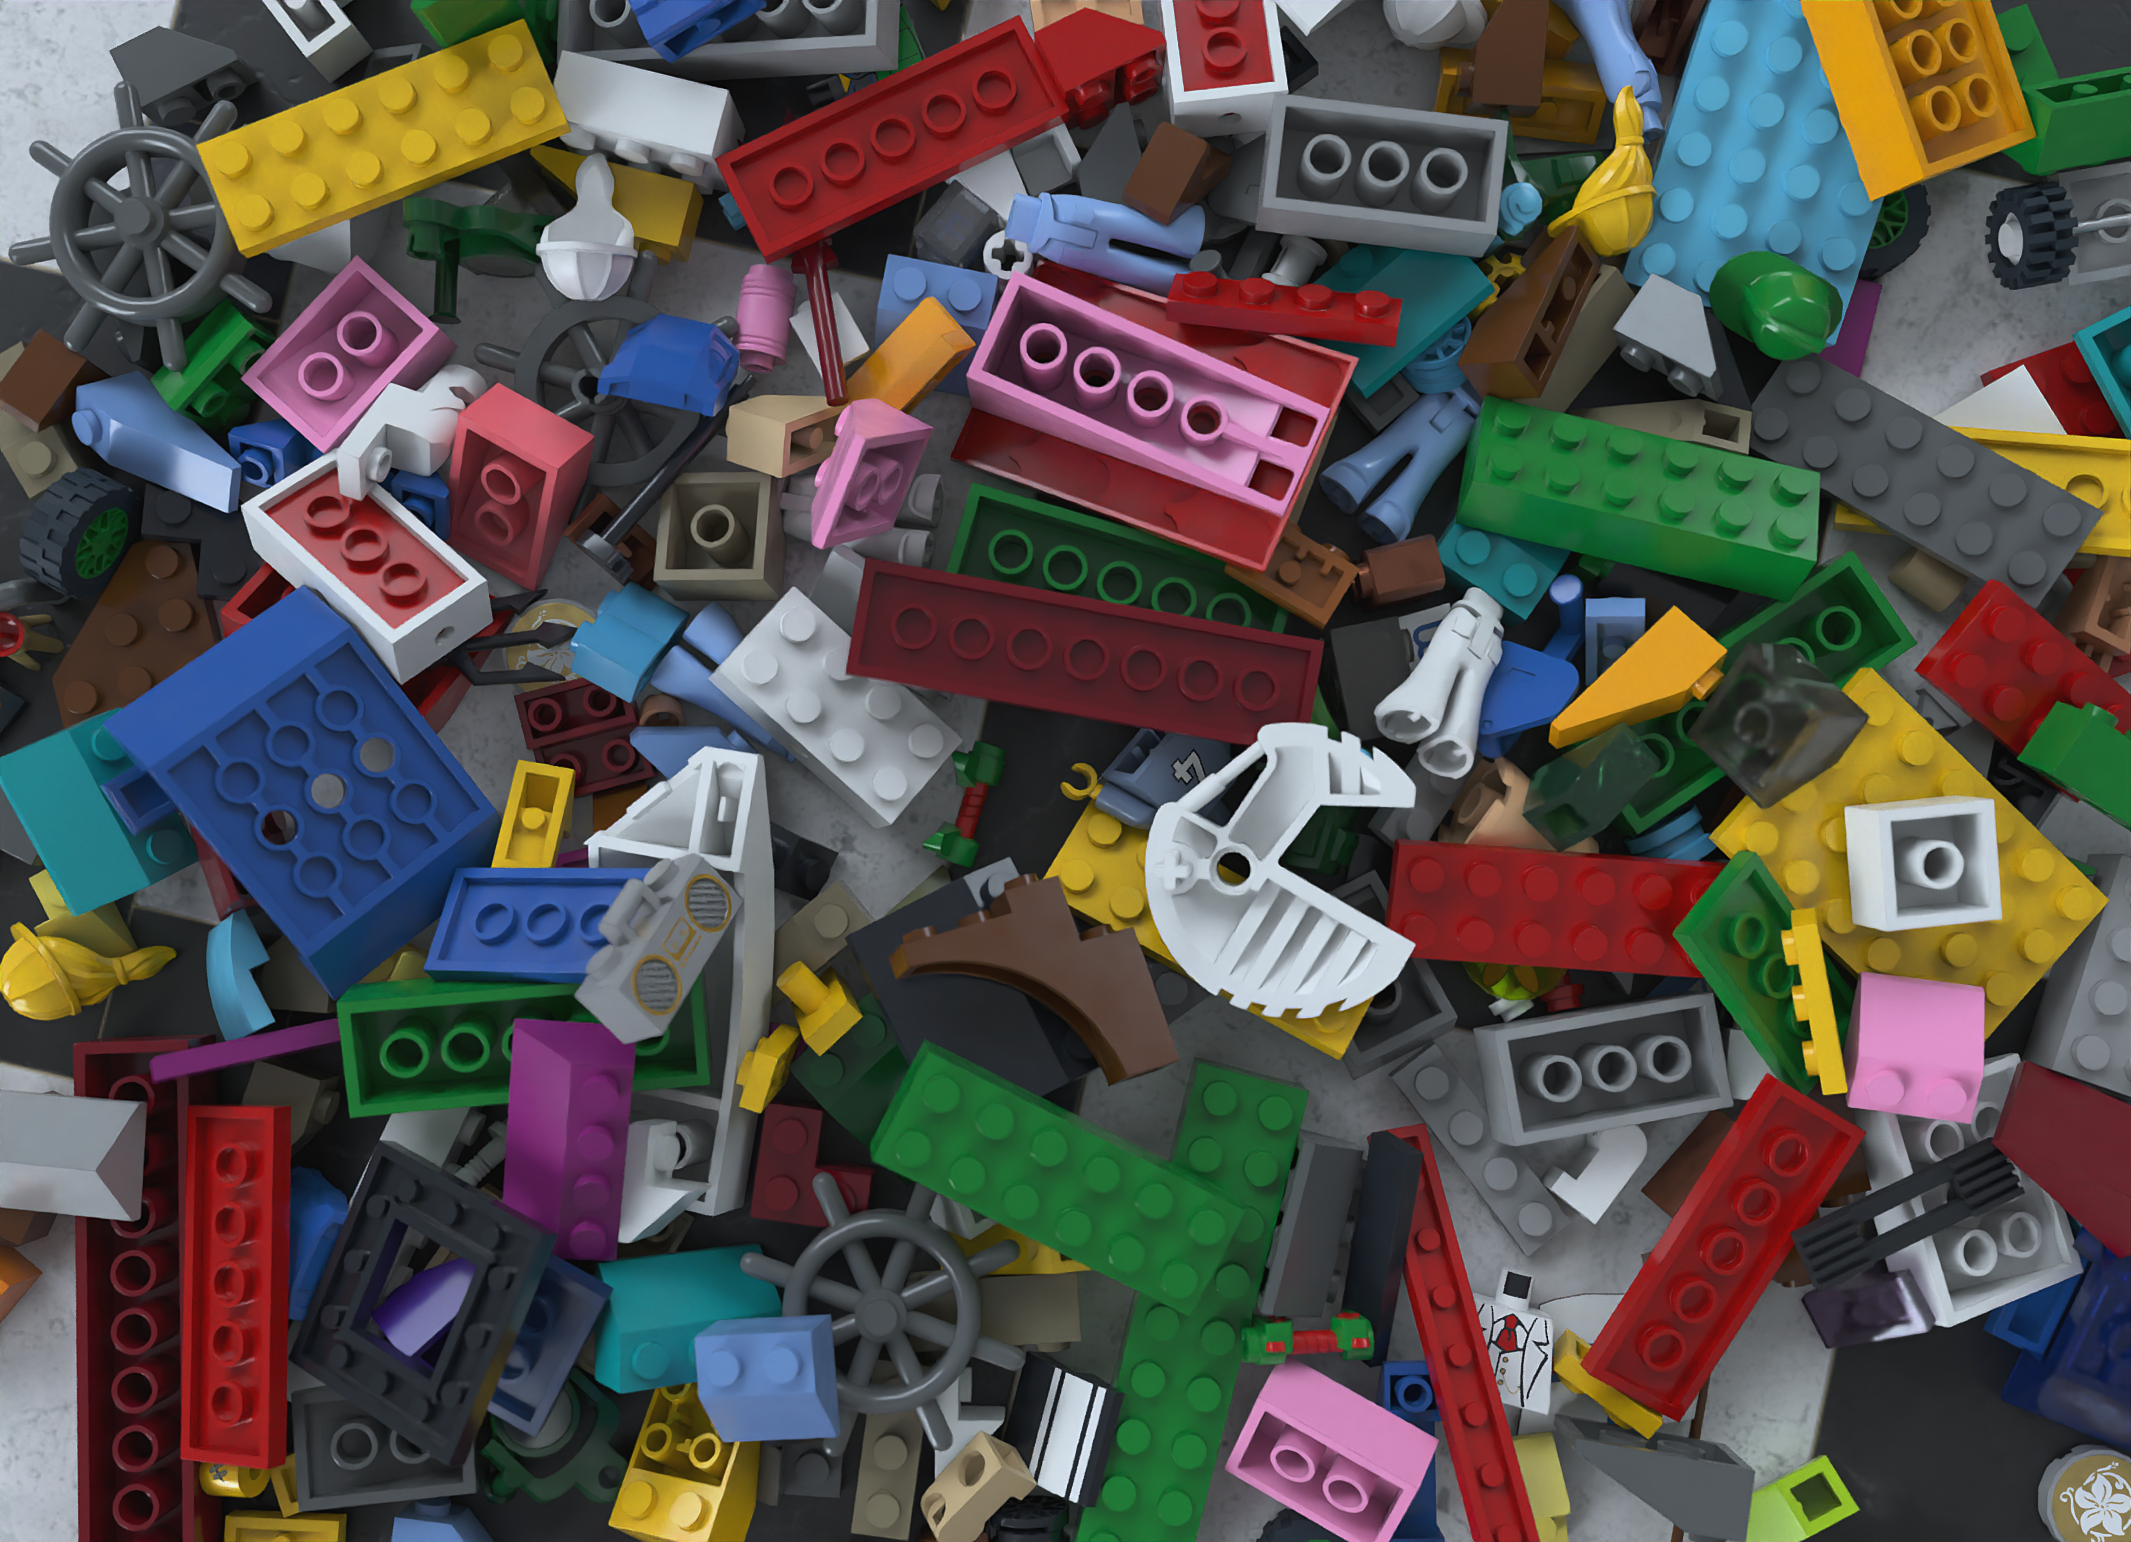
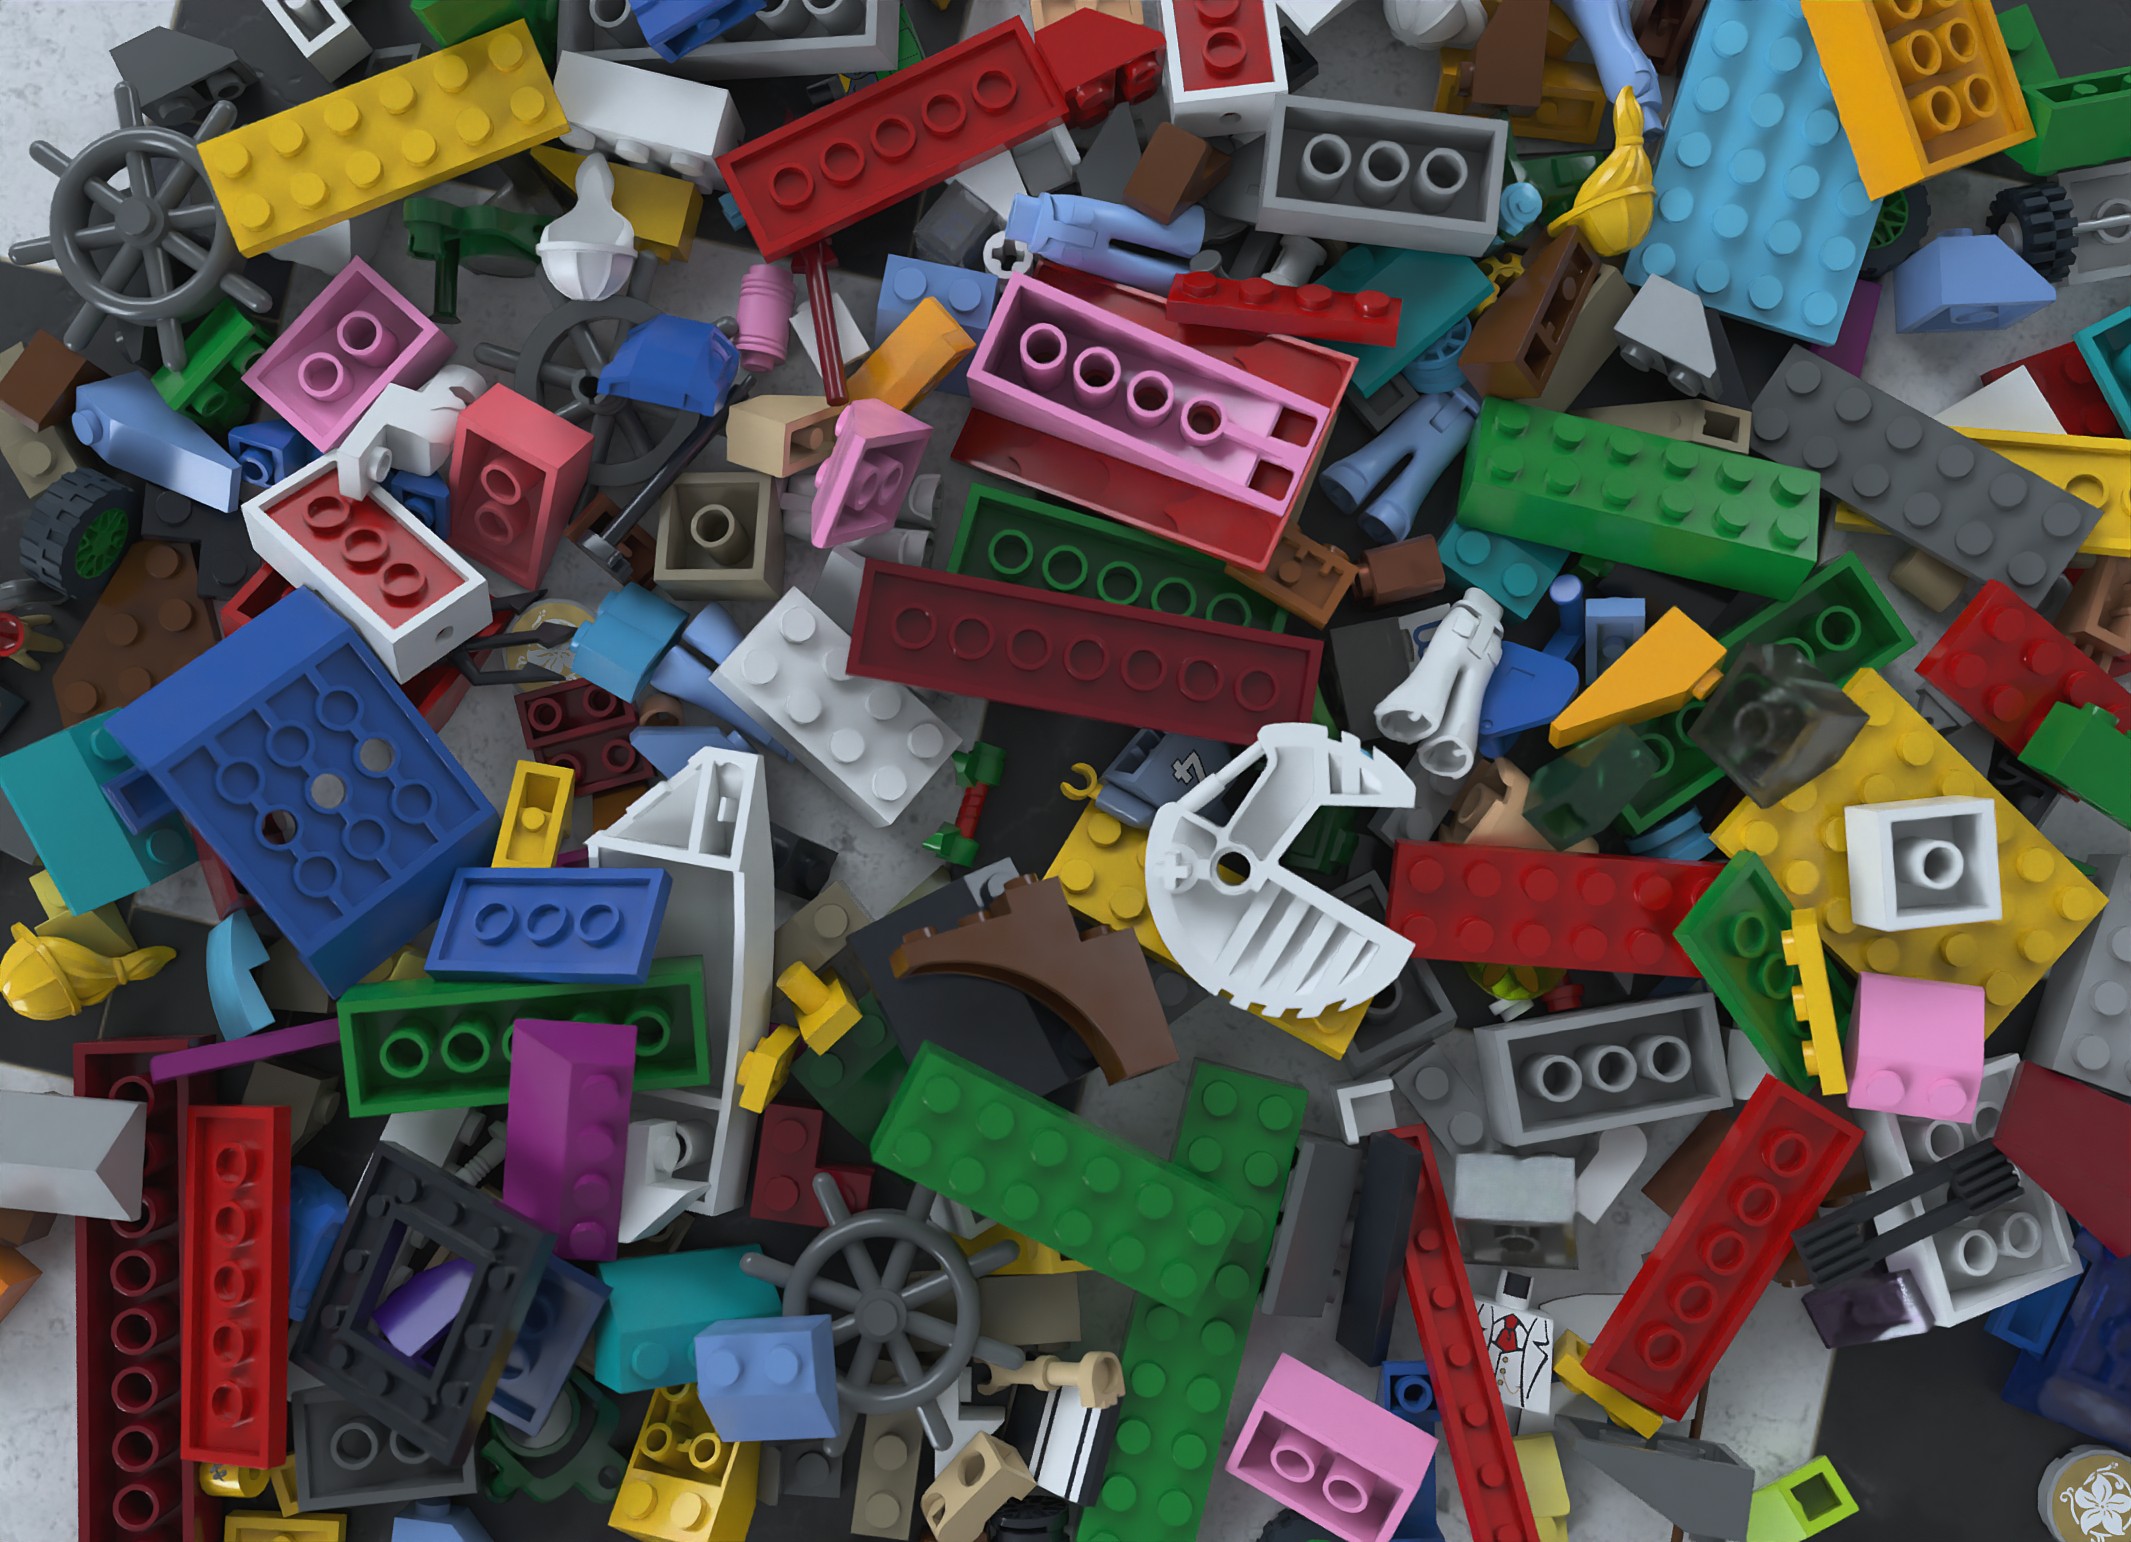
light grey piece [575,853,744,1044] -> none
green piece [1240,1309,1374,1365] -> none
green piece [1709,251,1843,361] -> none
none -> tan piece [973,1351,1125,1409]
none -> white panel [1328,1072,1397,1146]
none -> clear smoke slope [1453,1149,1579,1270]
none -> medium blue slope [1893,228,2057,334]

